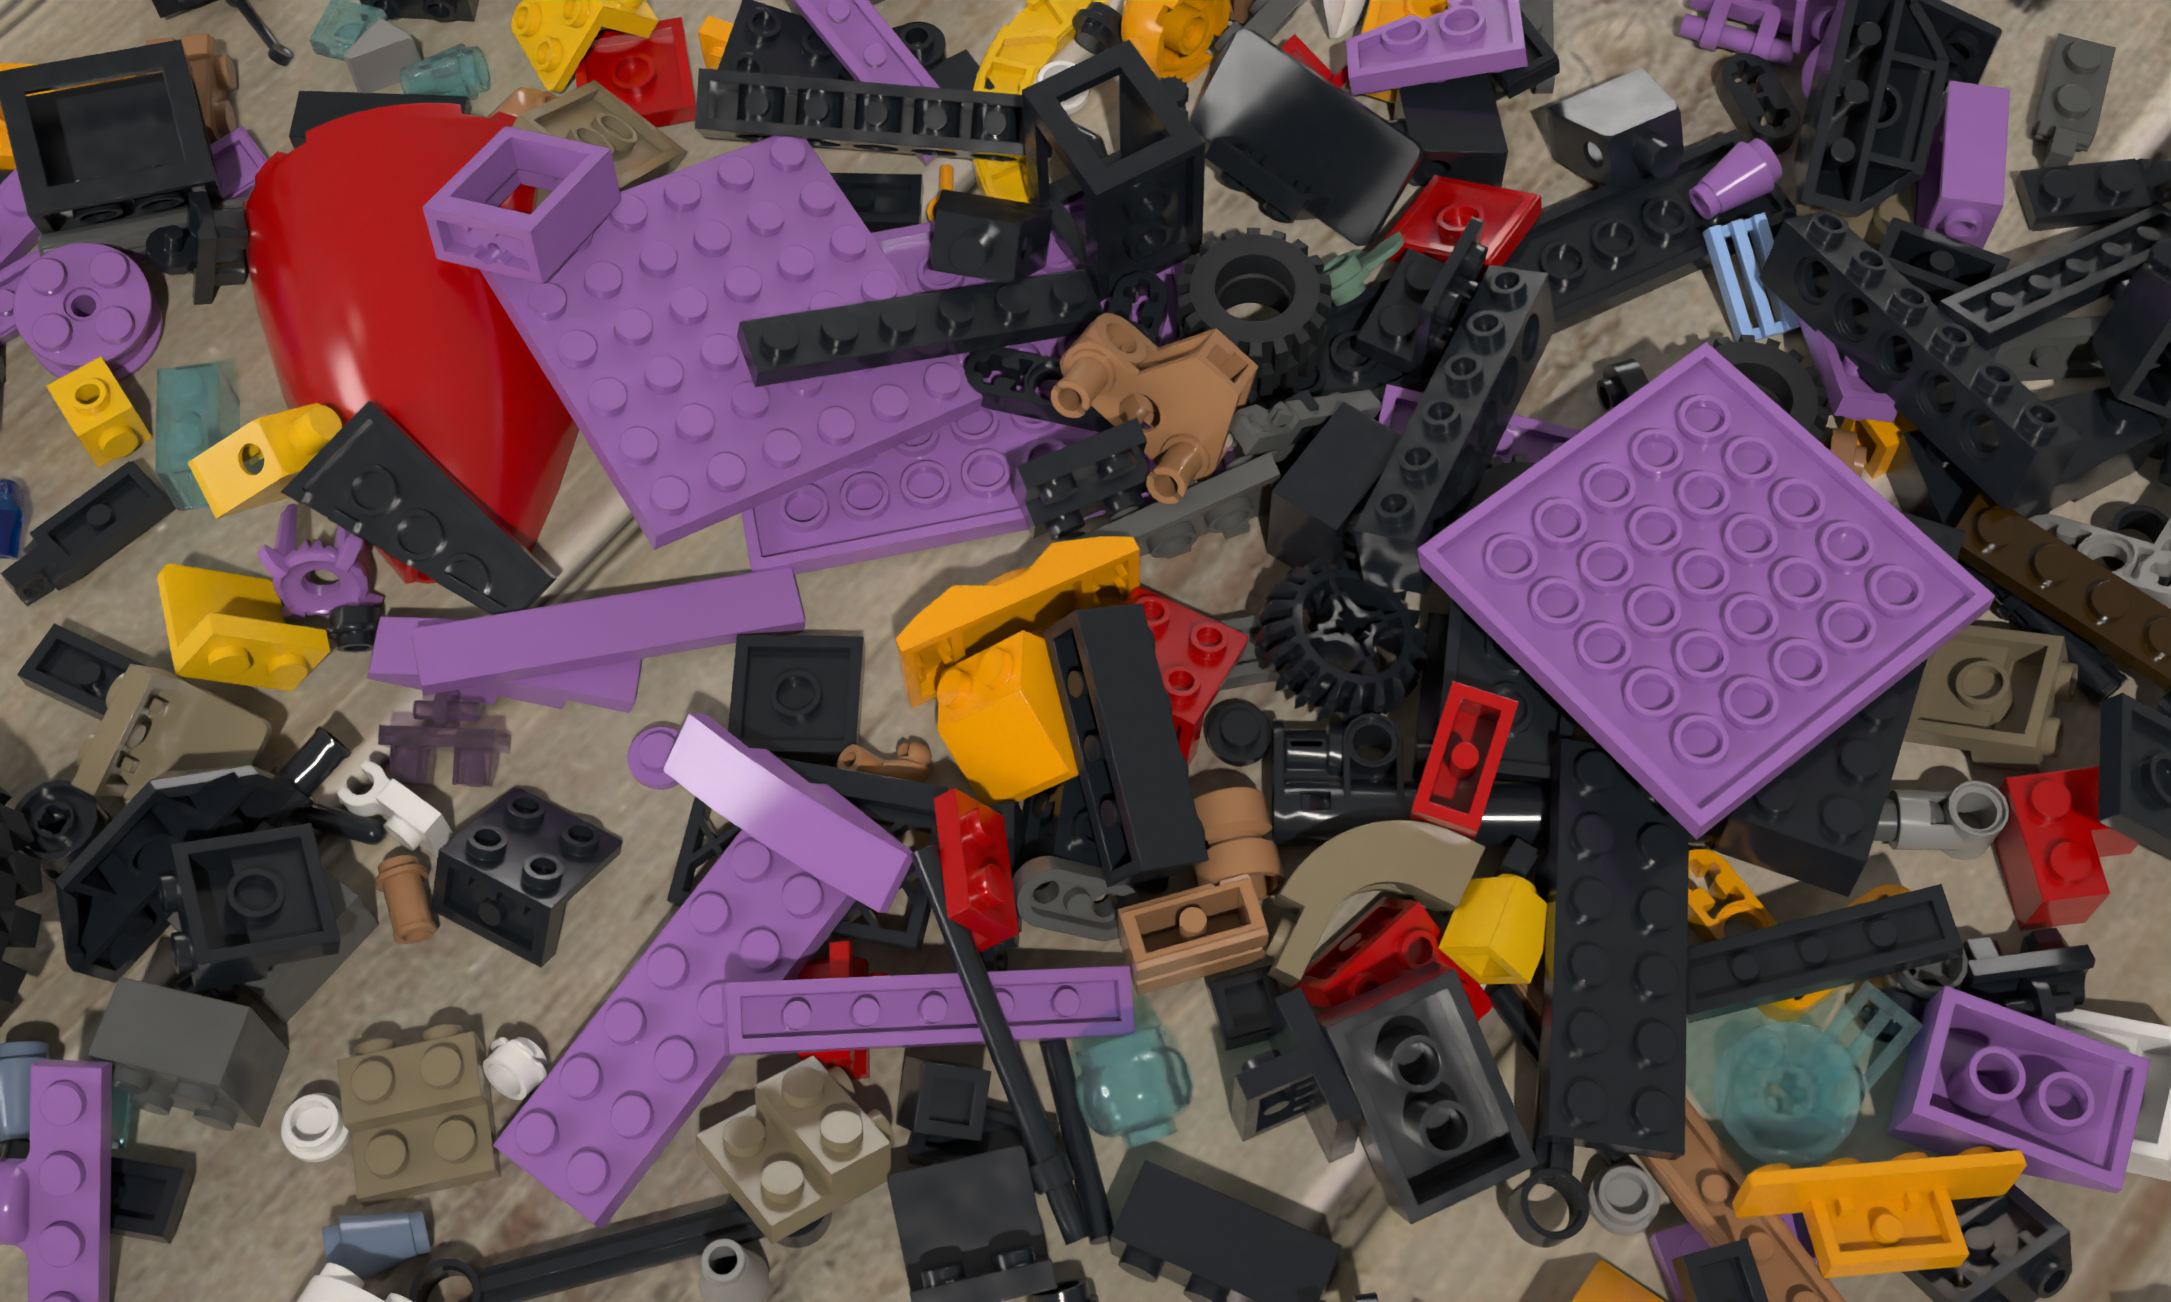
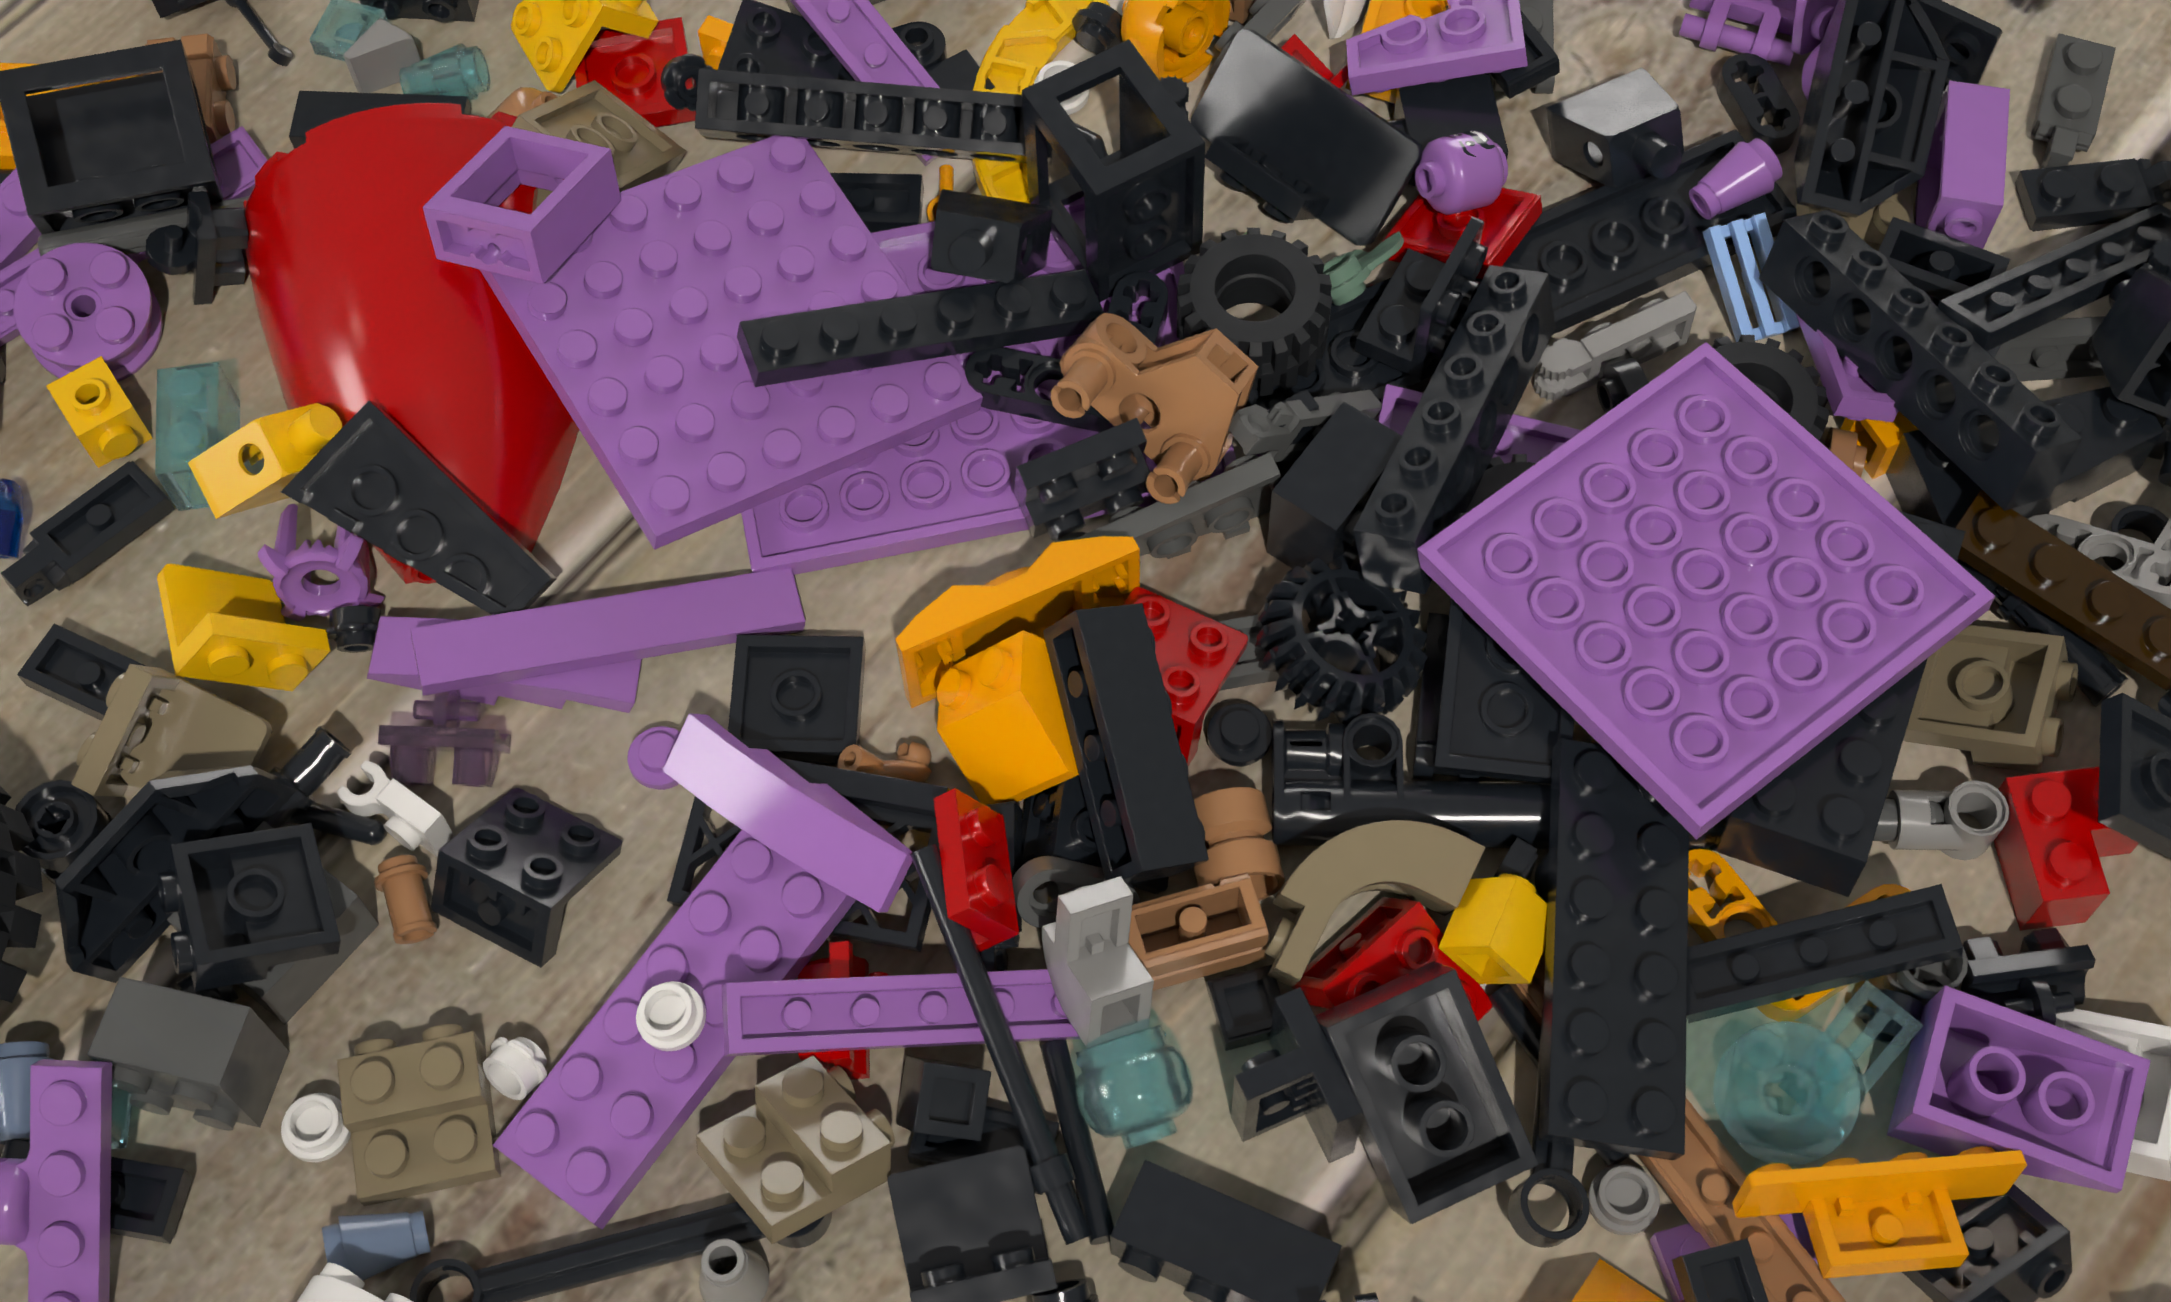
red brick [1410,681,1519,841] -> none
none -> white plate [636,981,706,1051]
none -> black plate [661,54,713,111]
none -> light grey brick [1042,876,1154,1048]
none -> medium lavender head [1415,130,1508,215]
none -> light grey hinge [1533,291,1697,401]

